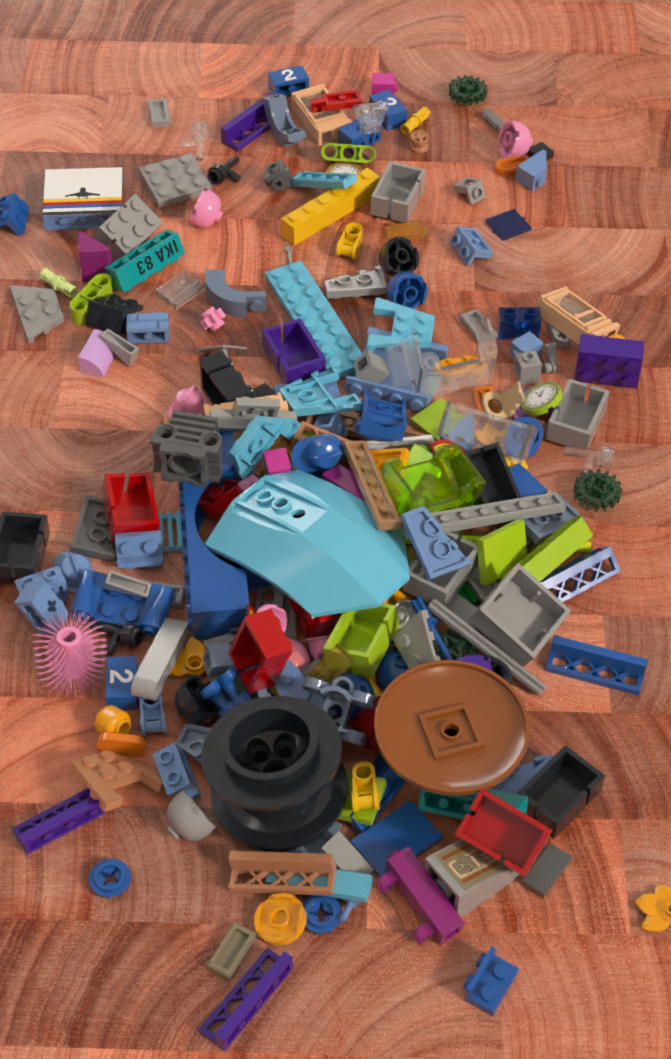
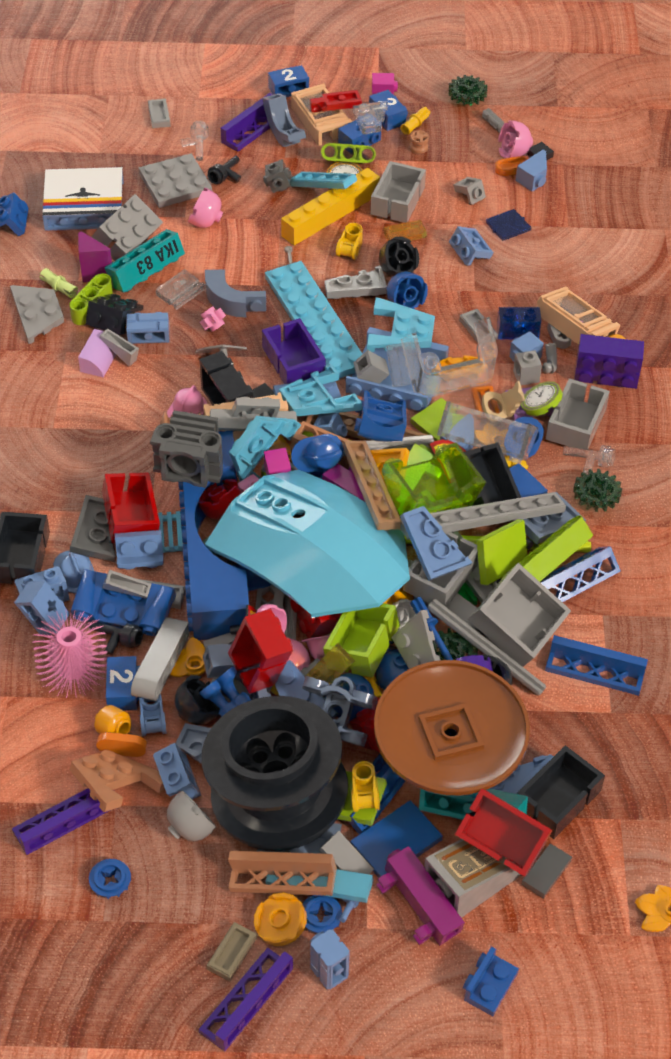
none -> medium blue brick [310,929,350,990]

